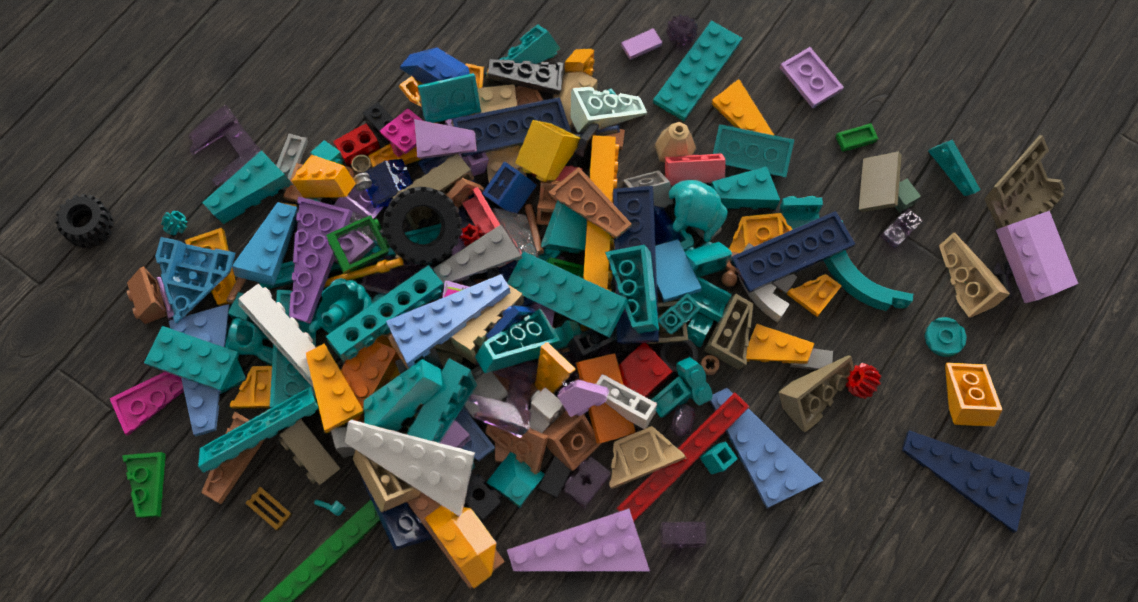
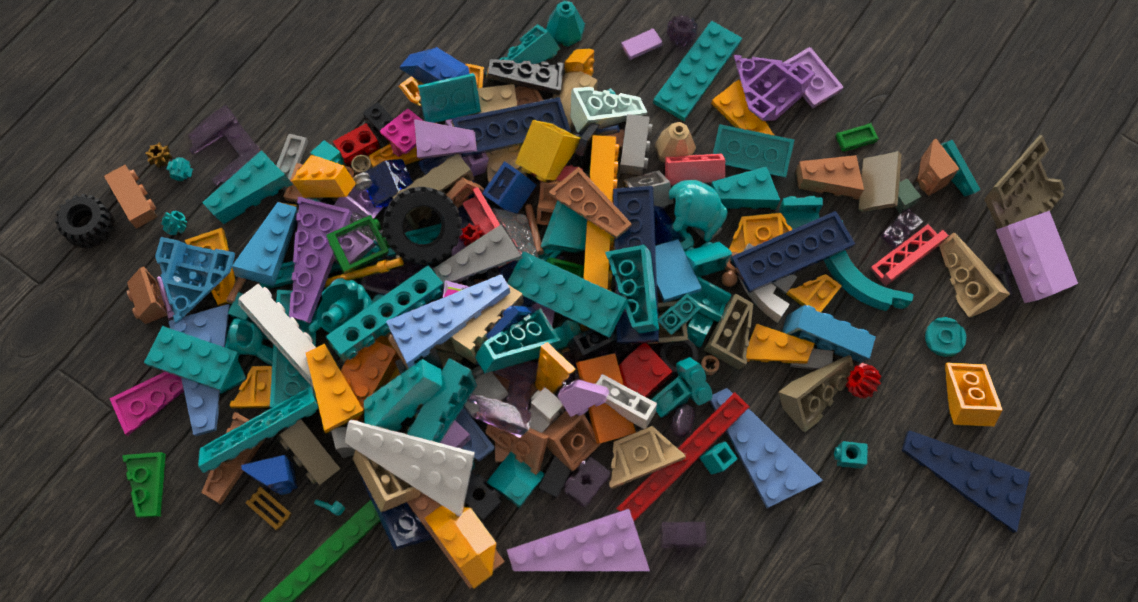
none -> nougat brick [104,165,157,229]
none -> pearl gold gear [145,143,172,168]
none -> teal gear [166,157,193,181]
none -> blue slope [241,455,297,495]
none -> teal cone [546,1,585,47]
none -> light grey brick [619,114,652,176]
none -> medium lavender wedge [734,55,815,121]
none -> dark azure wedge [782,305,875,363]
none -> nougat wedge [795,155,864,200]
none -> teal brick [834,441,867,469]
none -> coral fence [870,224,948,287]
none -> nougat slope [917,139,959,196]

